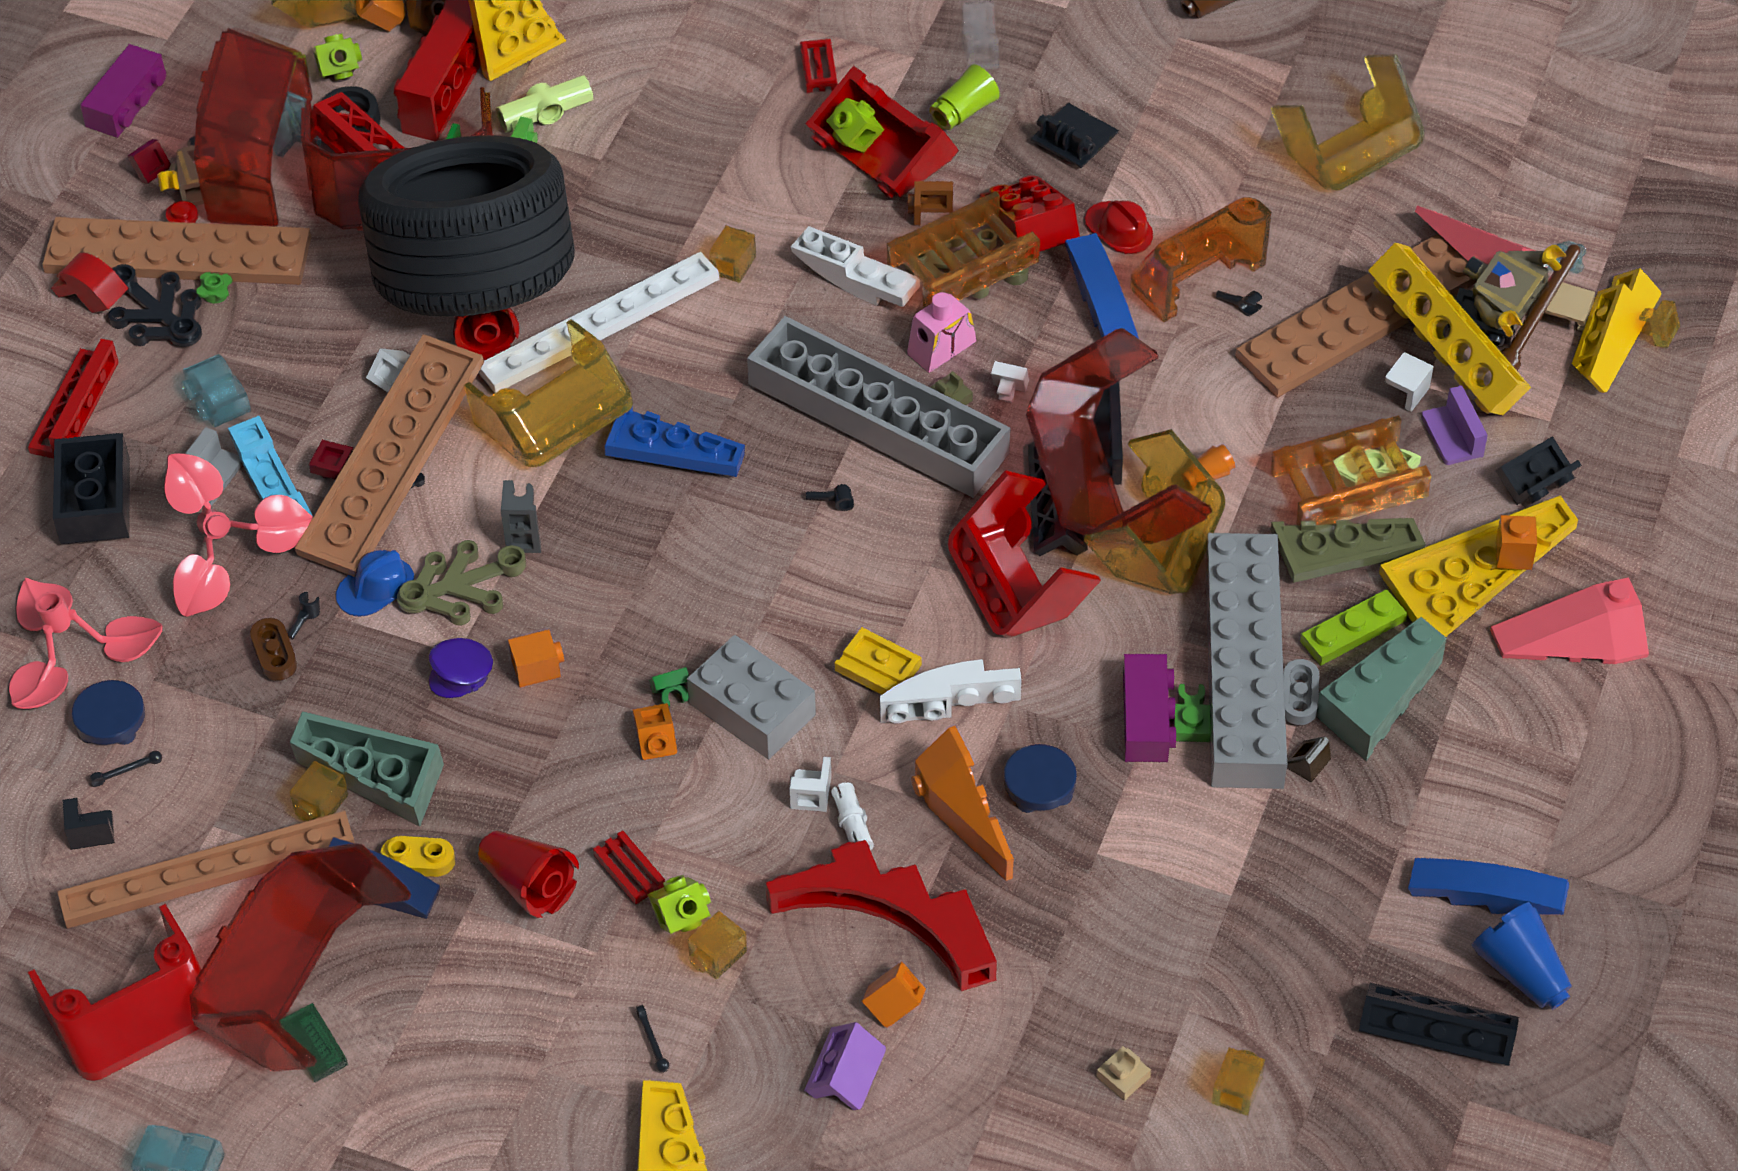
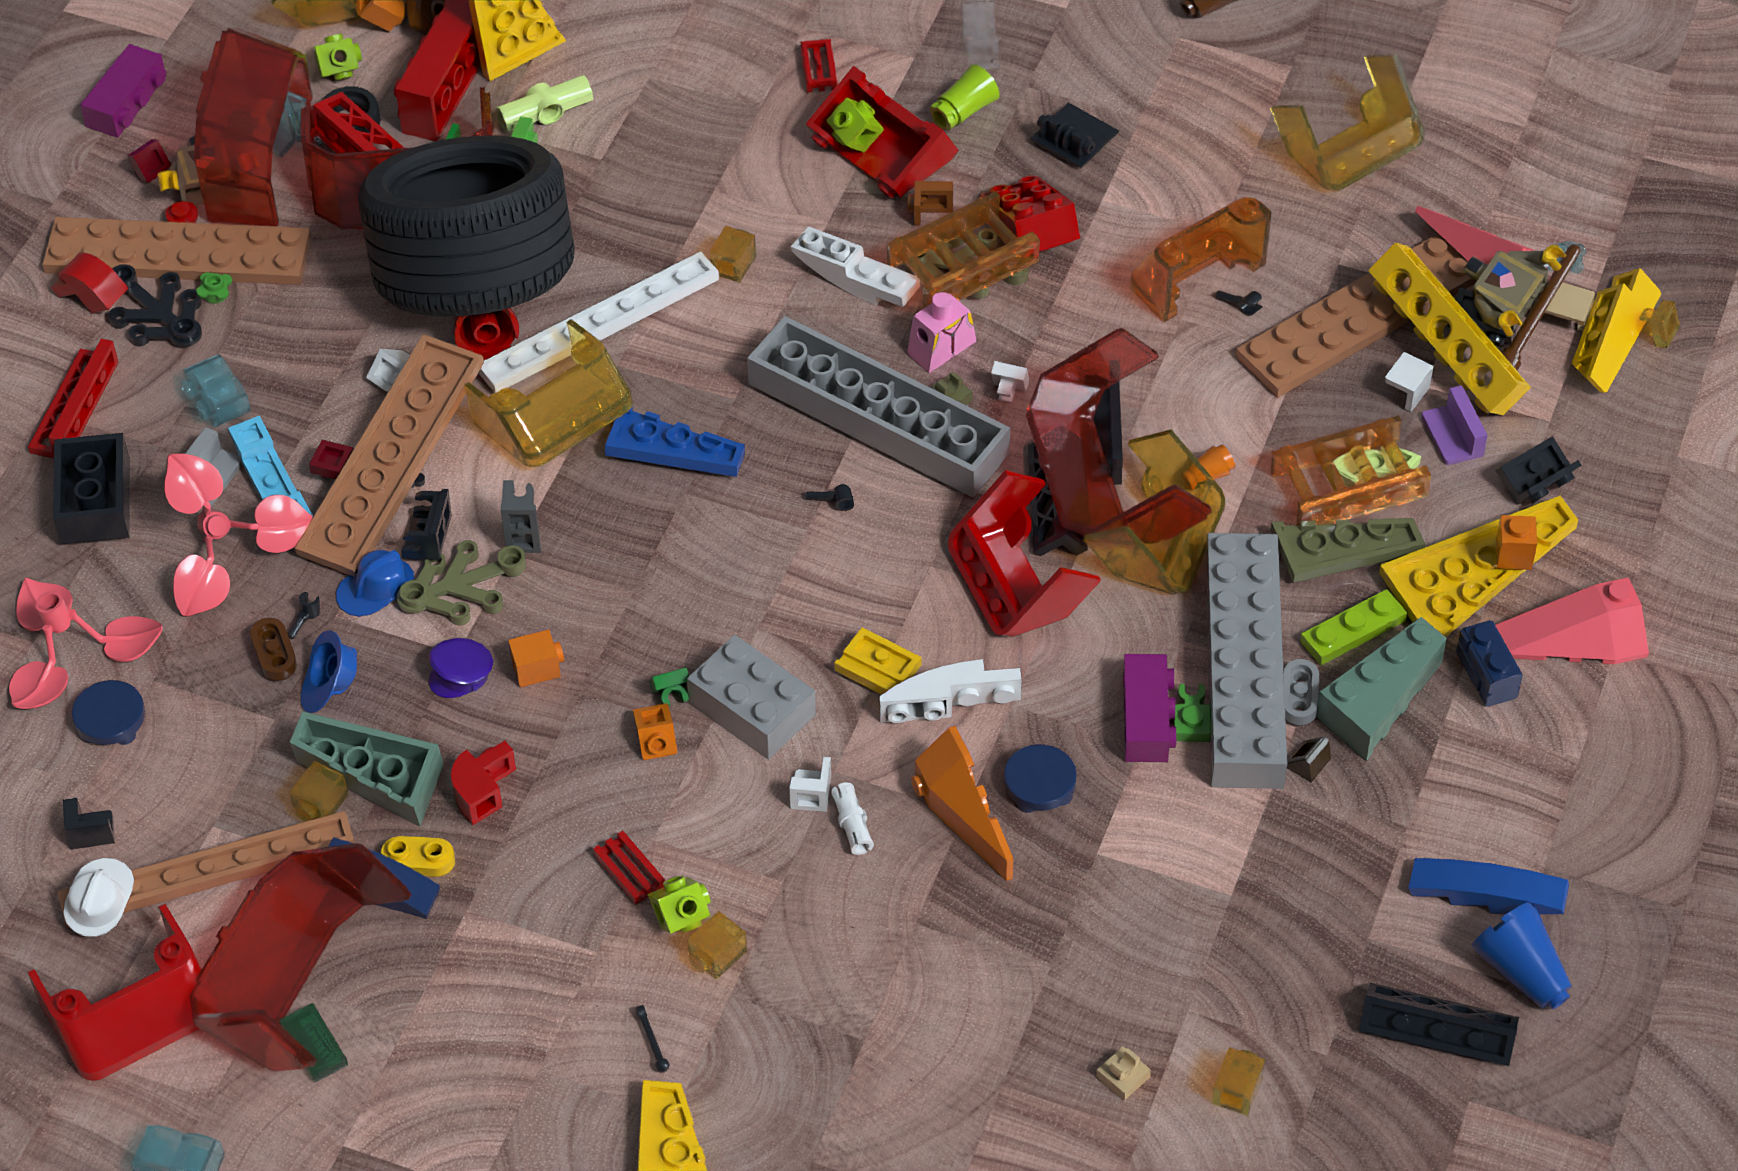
black hinge [89,750,162,787] -> none
red cone [478,831,579,918] -> none
red arch [766,839,997,992] -> none
medium lavender panel [805,1022,886,1110] -> none
orange panel [862,961,926,1028] -> none
blue slope [1065,233,1140,353] -> none
red piece [1085,200,1153,254] -> none
none -> white piece [64,858,134,937]
none -> blue piece [301,630,357,714]
none -> black hinge [401,489,452,560]
none -> red brick [451,740,516,826]
none -> dark blue brick [1456,620,1523,707]

